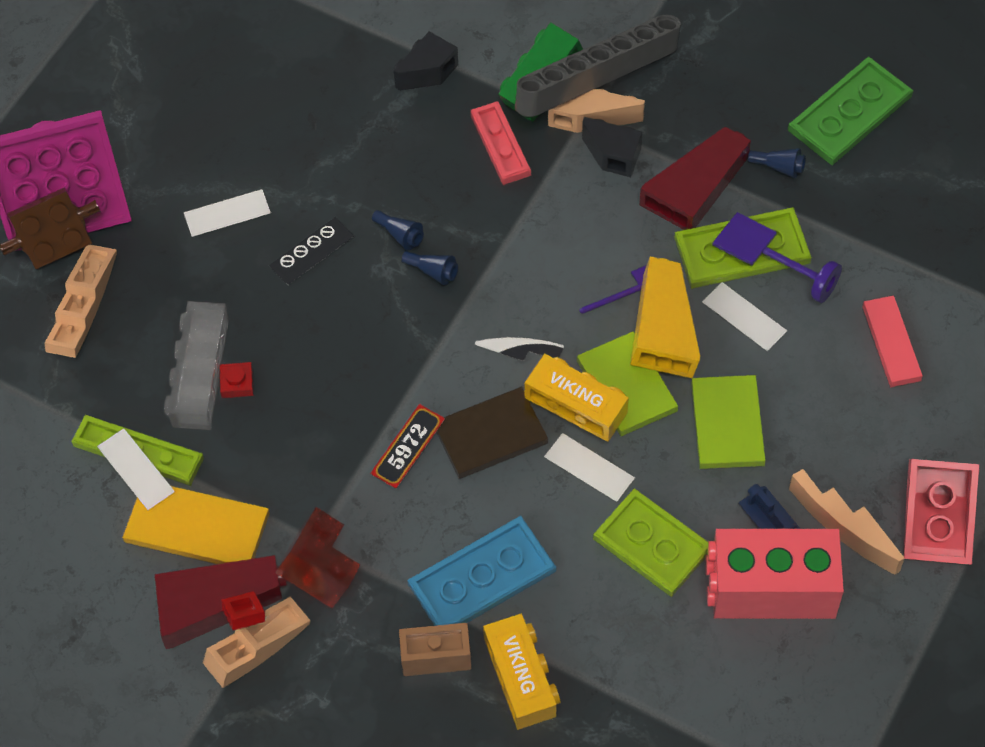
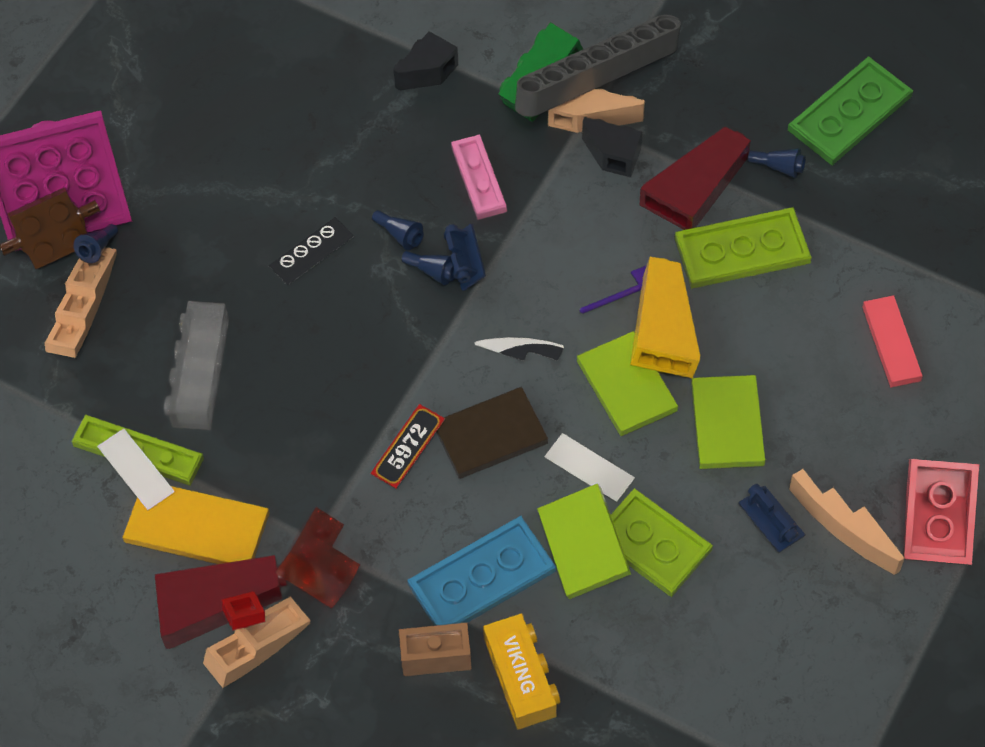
white sticker [184,189,271,237] -> none
red plate [220,362,254,398] -> none
coral tile [470,101,531,185] -> none
yellow brick [524,353,629,442] -> none
white sticker [702,282,787,351] -> none
coral brick [706,529,844,619] -> none
dark purple piece [712,212,842,304] -> none
none -> dark blue cone [74,224,118,263]
none -> dark blue hinge [444,224,486,291]
none -> bright pink tile [451,134,507,220]
none -> lime tile [537,483,631,599]

